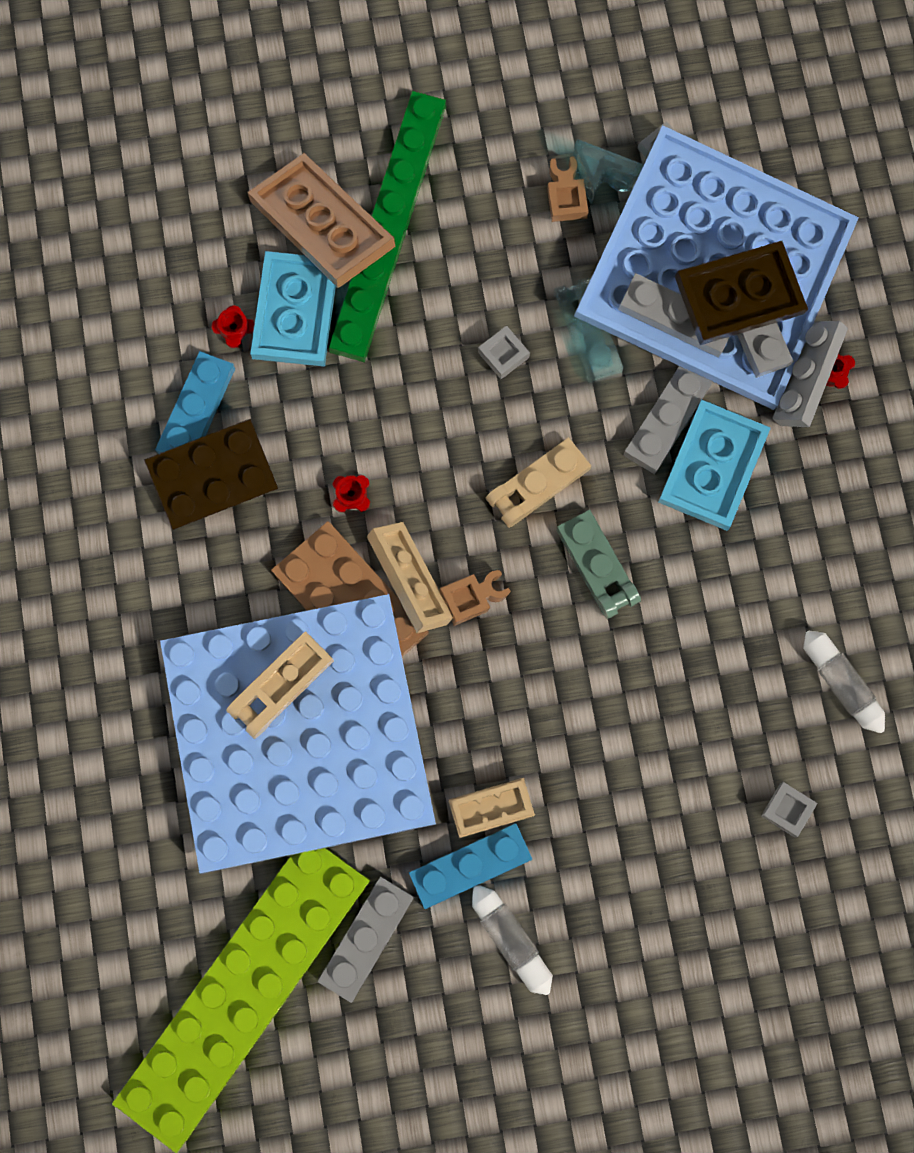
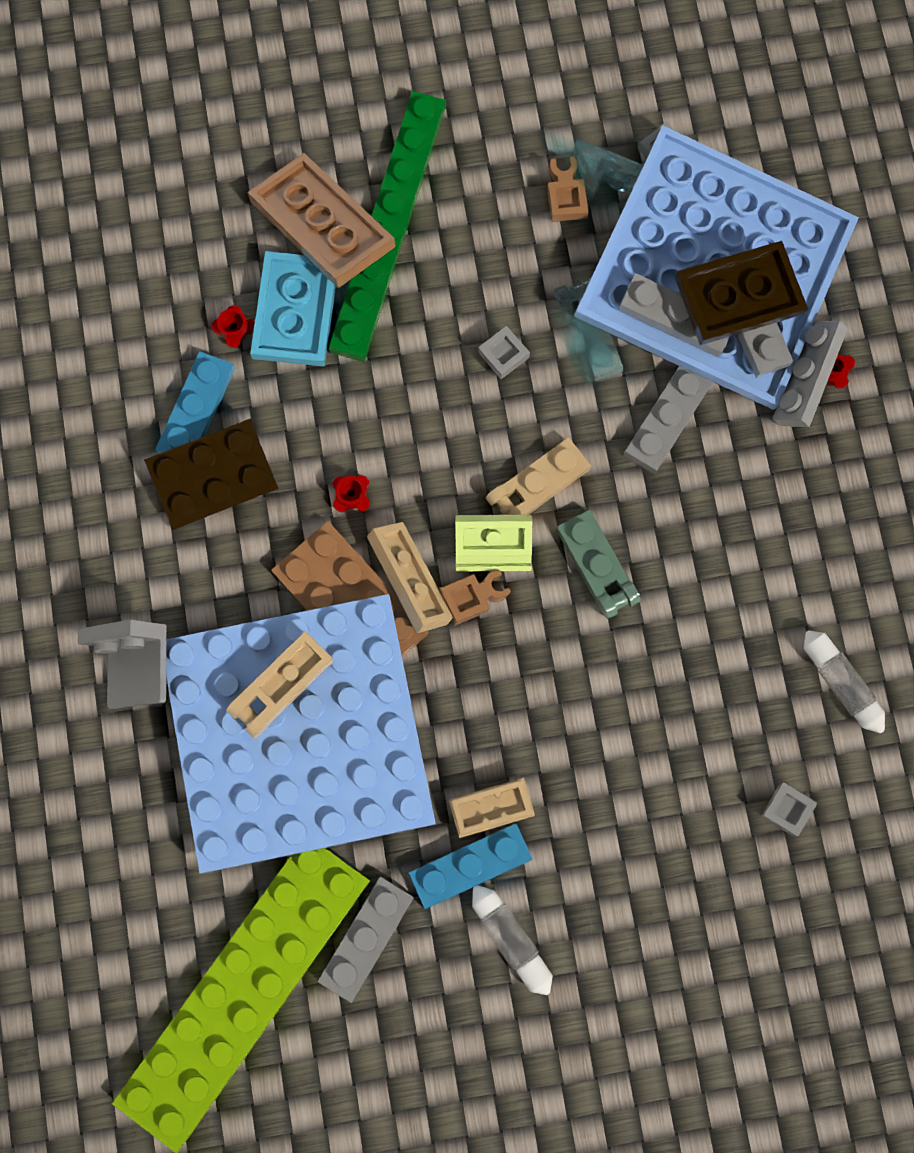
medium azure plate [658,399,770,531] -> none
none -> light grey bracket [78,619,167,709]
none -> yellowish green plate [455,515,532,572]

